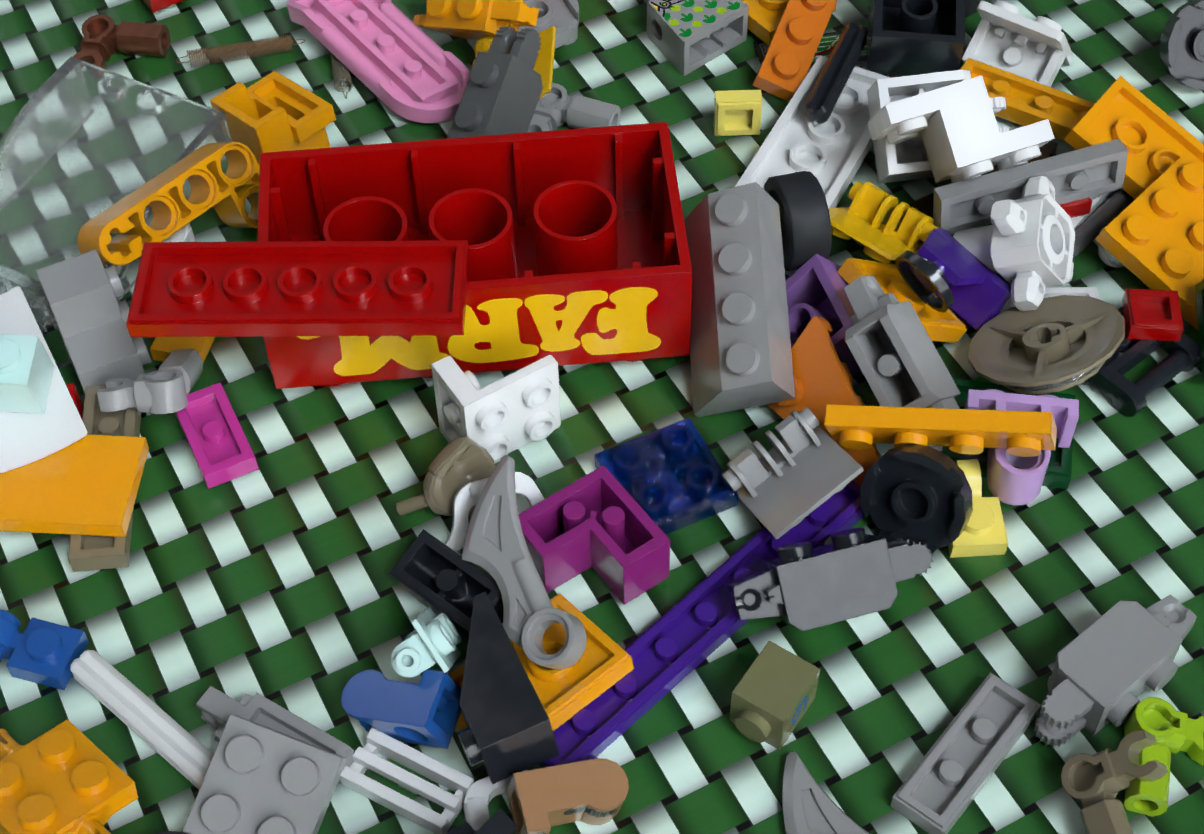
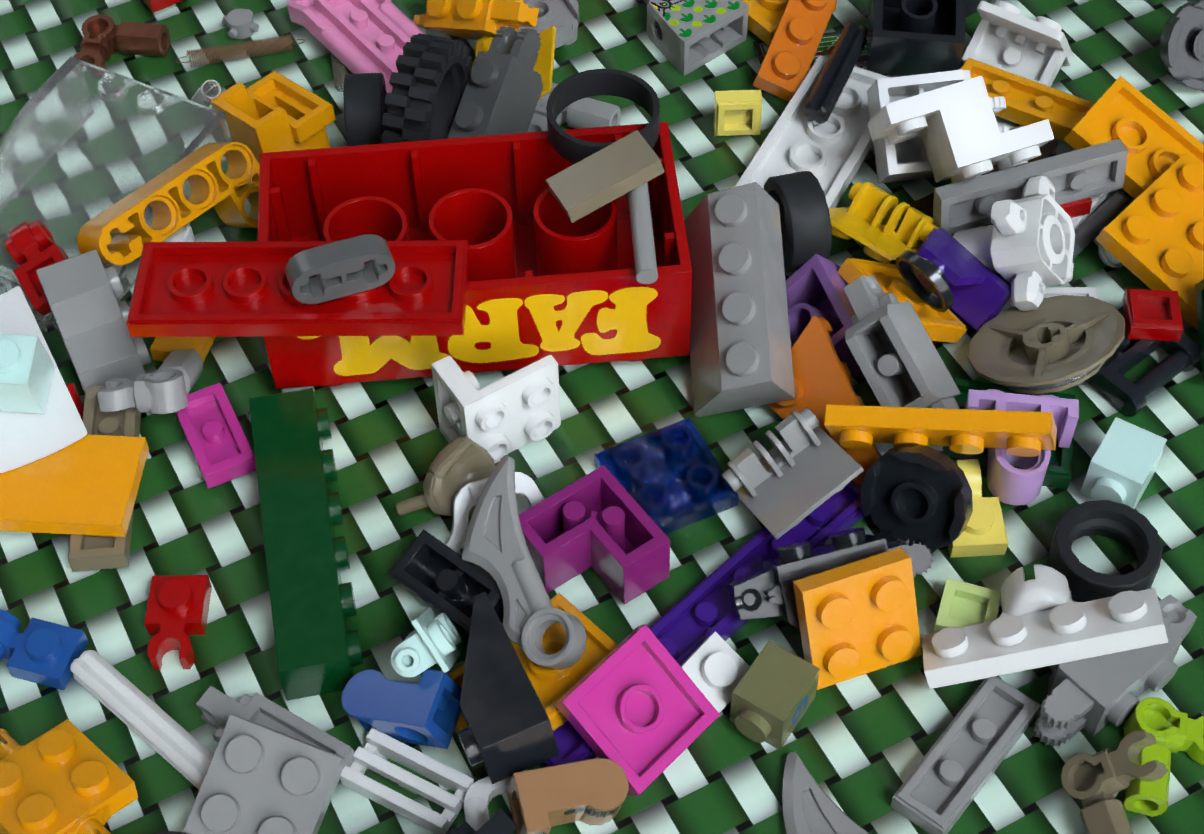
none -> red plate [3,219,69,316]
none -> red plate [144,575,212,670]
none -> white piece [190,80,221,112]
none -> light grey piece [222,8,259,39]
none -> dark green brick [249,388,364,701]
none -> dark grey beam [285,234,396,304]
none -> black tyre [343,73,388,146]
none -> black tyre [381,33,472,144]
none -> black tyre [546,69,660,164]
none -> dark tan tile [546,130,665,223]
none -> dark pink plate [555,624,720,796]
none -> light grey bar [627,182,658,284]
none -> white plate [681,631,750,713]
none -> light orange plate [793,547,922,690]
none -> white plate [922,564,1168,689]
none -> yellowish green tile [933,578,1001,633]
none -> black tyre [1047,500,1163,602]
none -> light aqua brick [1080,417,1167,510]

